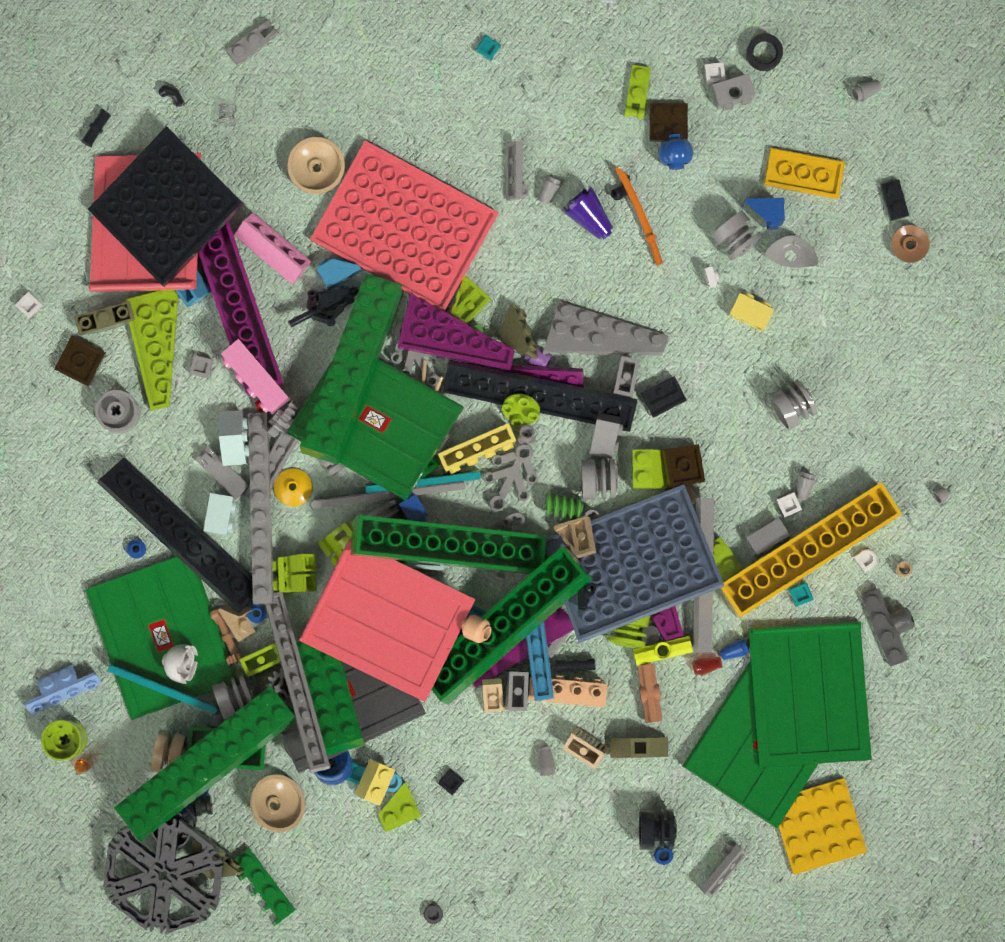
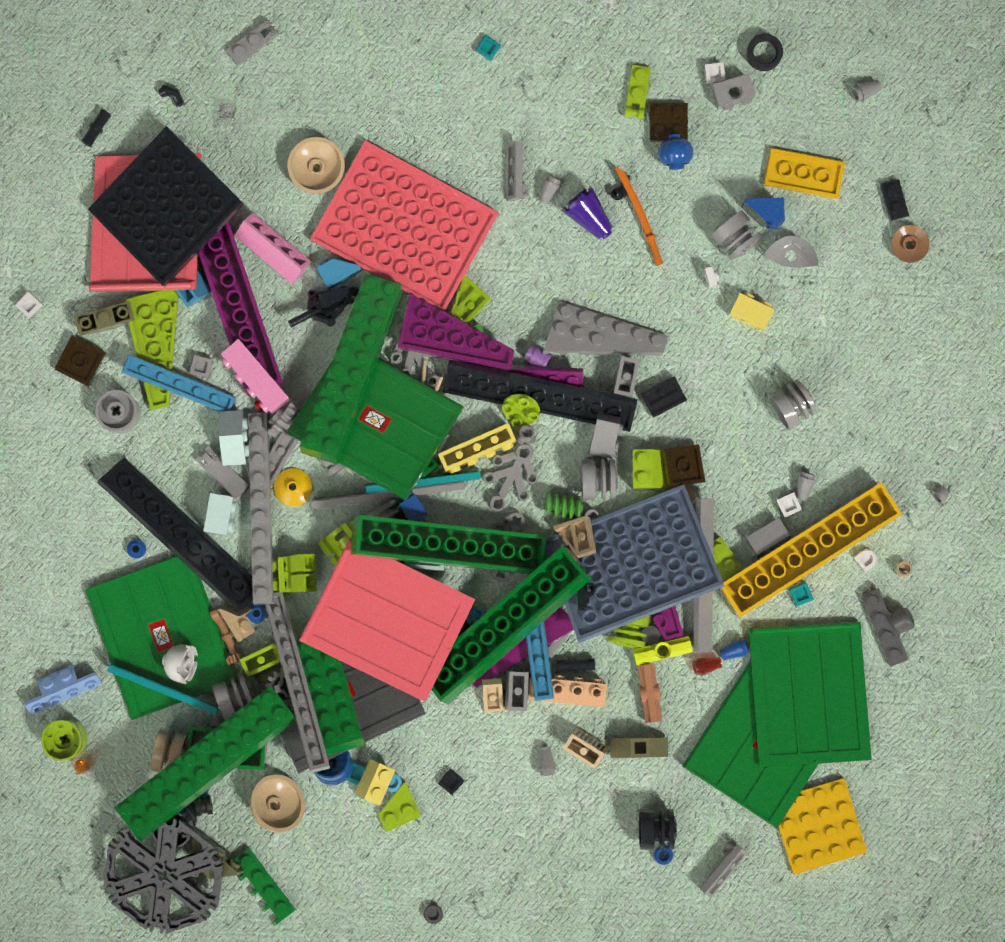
light nougat head [461,615,491,643] -> none
olive slope [500,305,538,359] -> none
none -> dark azure tile [121,354,236,412]

